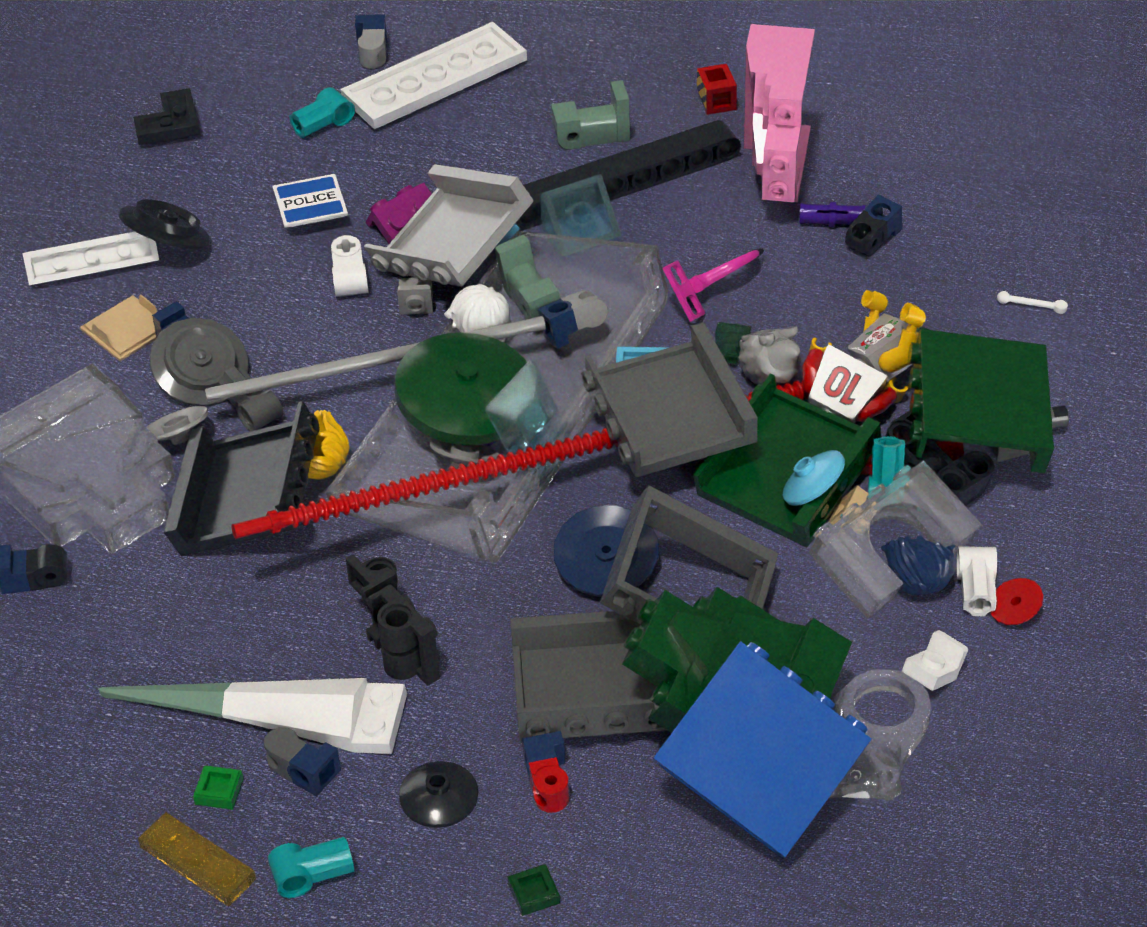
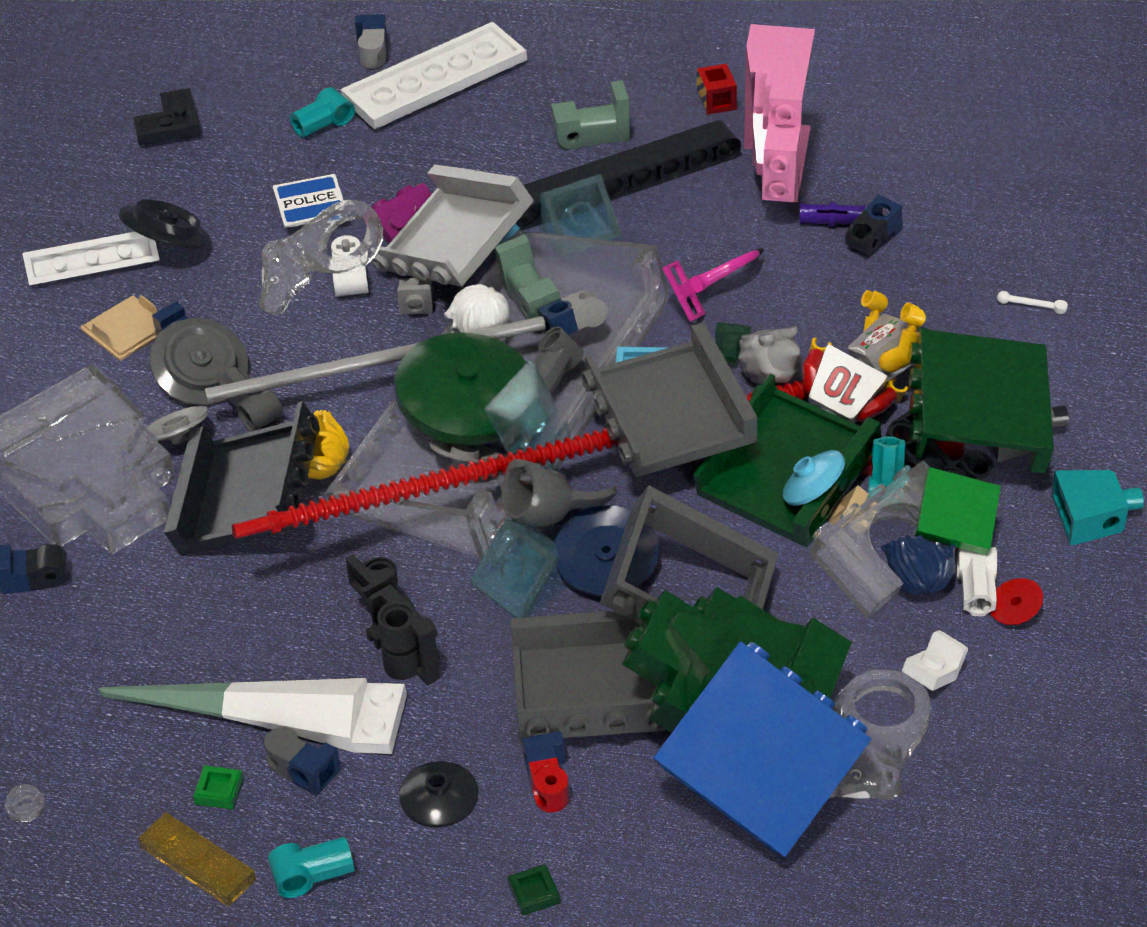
none -> clear plate [5,784,46,822]
none -> clear animal [259,199,383,315]
none -> clear light blue slope [470,519,560,618]
none -> dark grey piece [502,459,617,527]
none -> dark grey piece [531,326,584,399]
none -> green tile [915,467,1001,555]
none -> teal torso [1051,470,1144,546]

